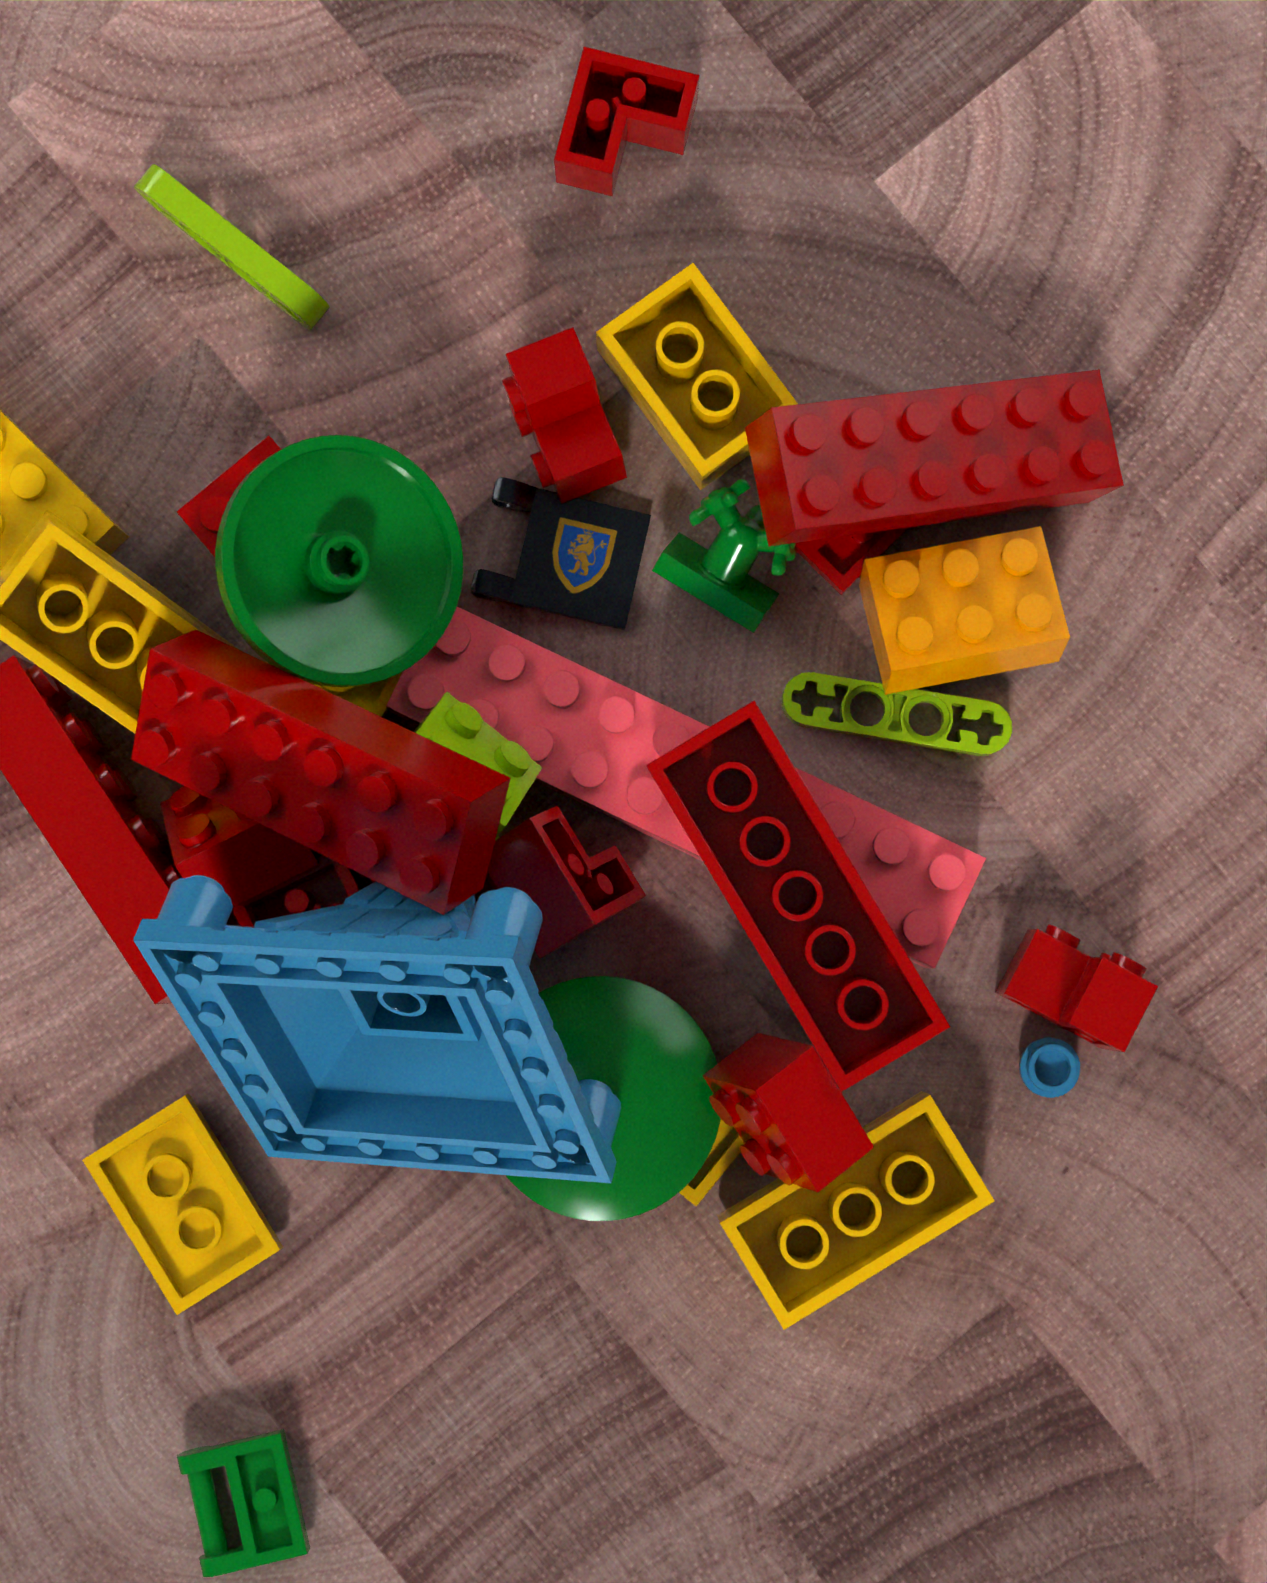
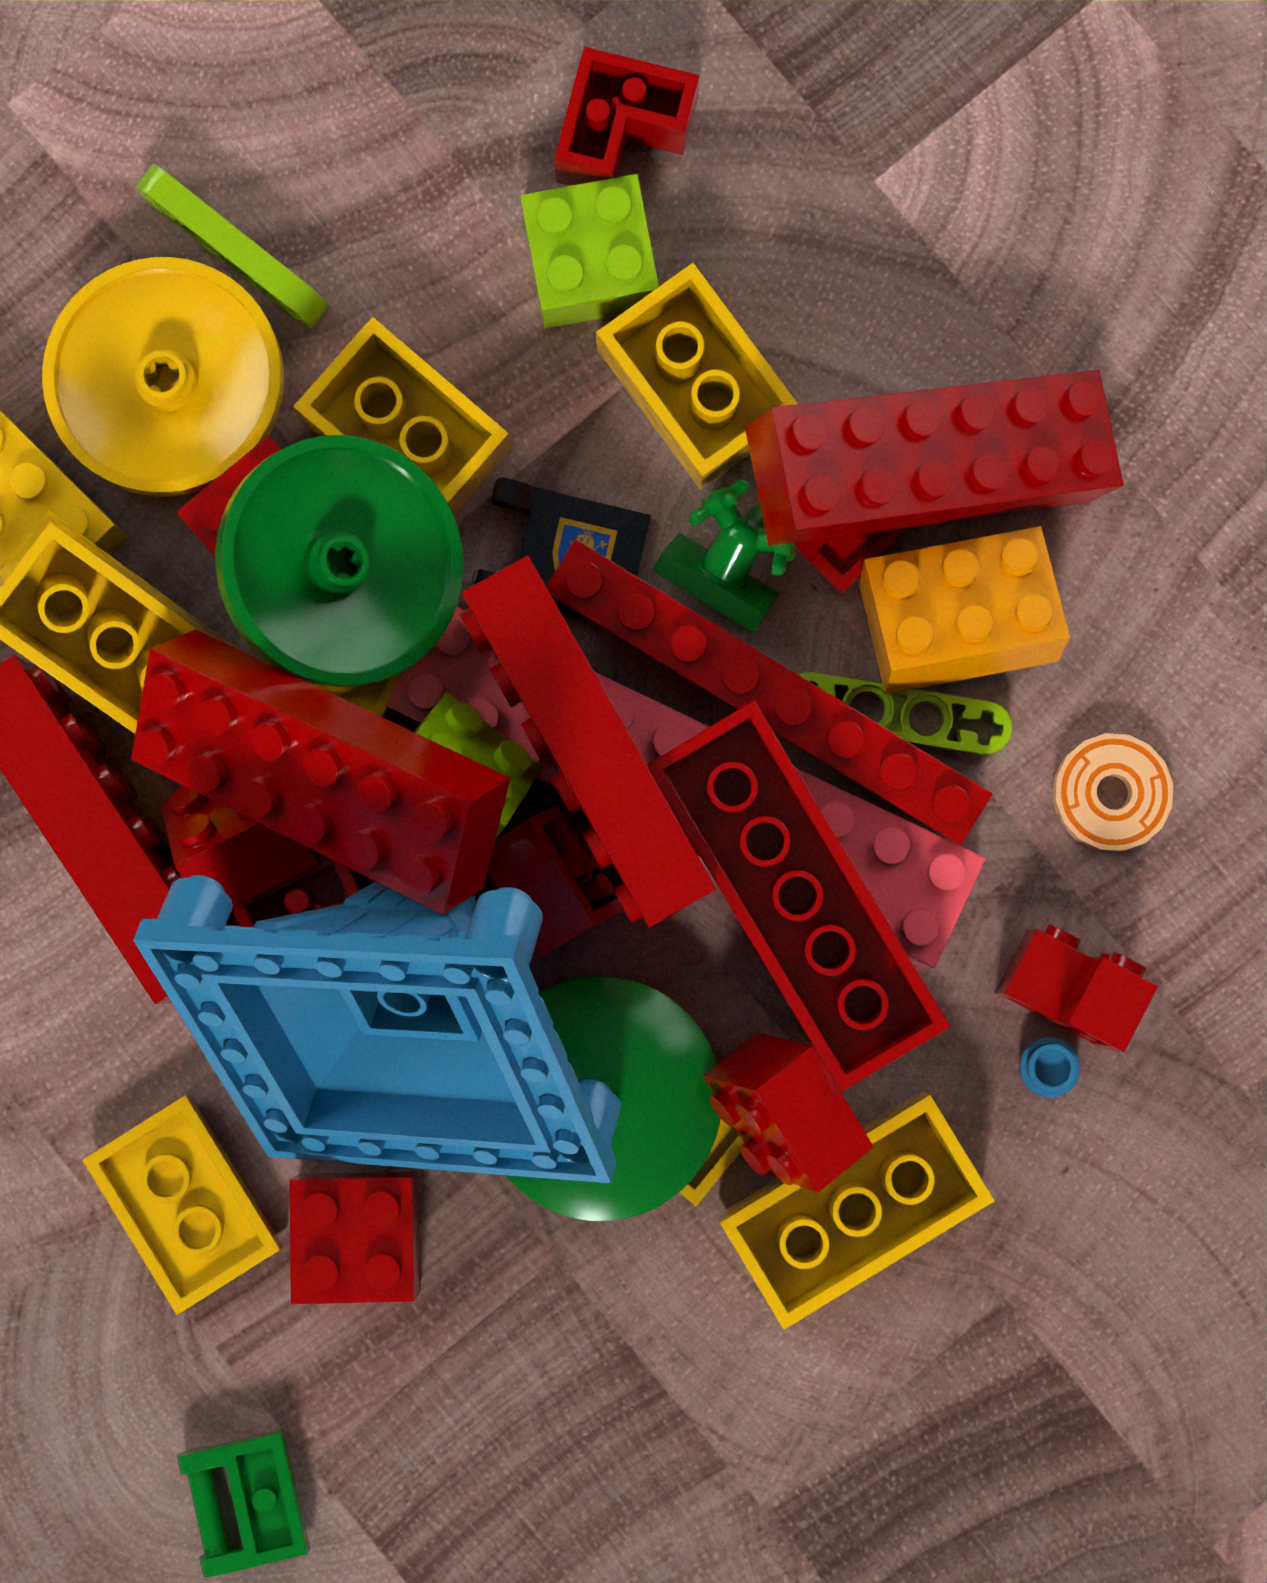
red brick [502,327,627,504] -> none
none -> yellow dish [42,257,284,497]
none -> red brick [289,1171,420,1304]
none -> yellow brick [293,317,512,515]
none -> red brick [459,555,716,929]
none -> lime brick [520,174,659,329]
none -> red brick [546,539,993,846]
none -> light nougat tile [1052,733,1173,852]

